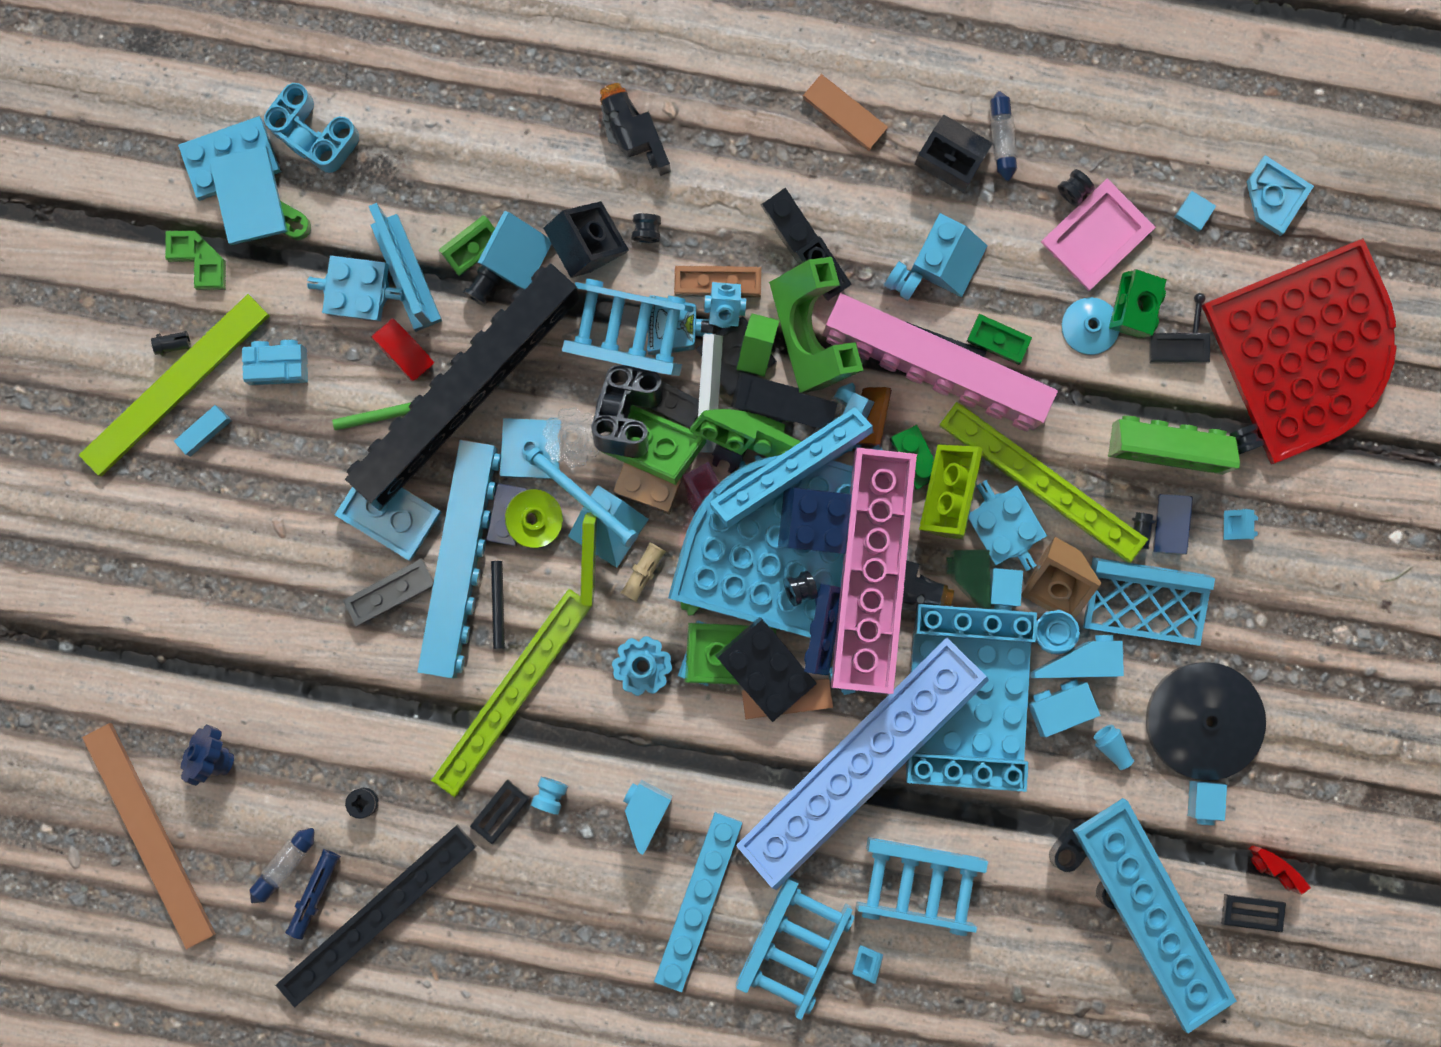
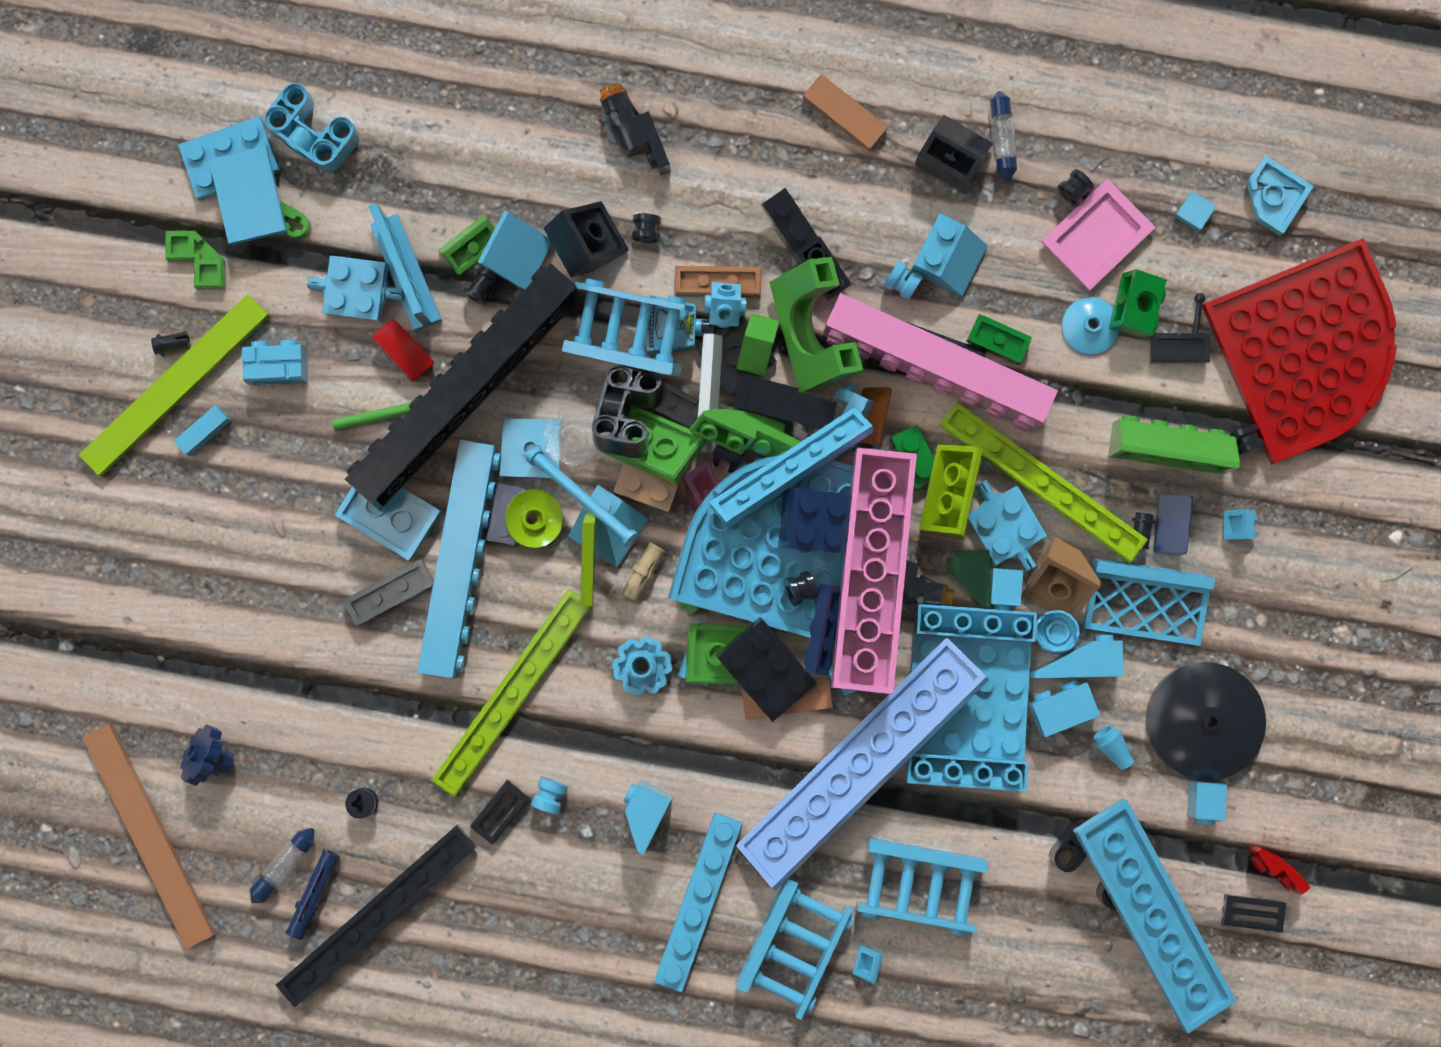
black bar [491,561,505,649] -> none

